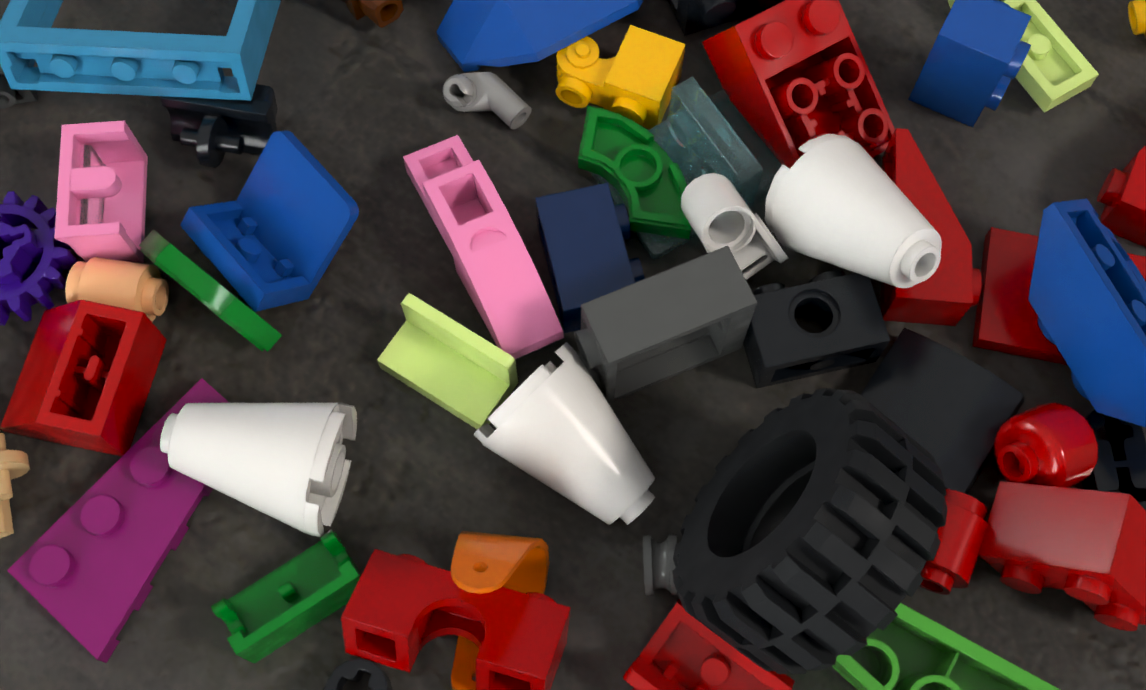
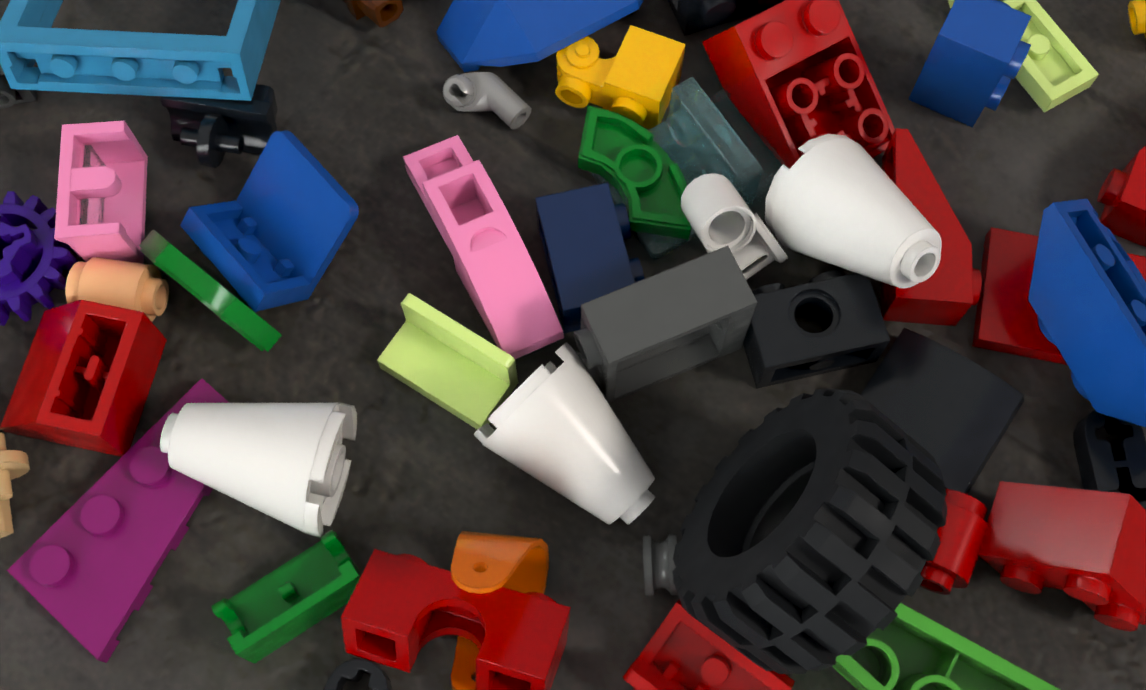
red head [994,403,1098,488] -> none

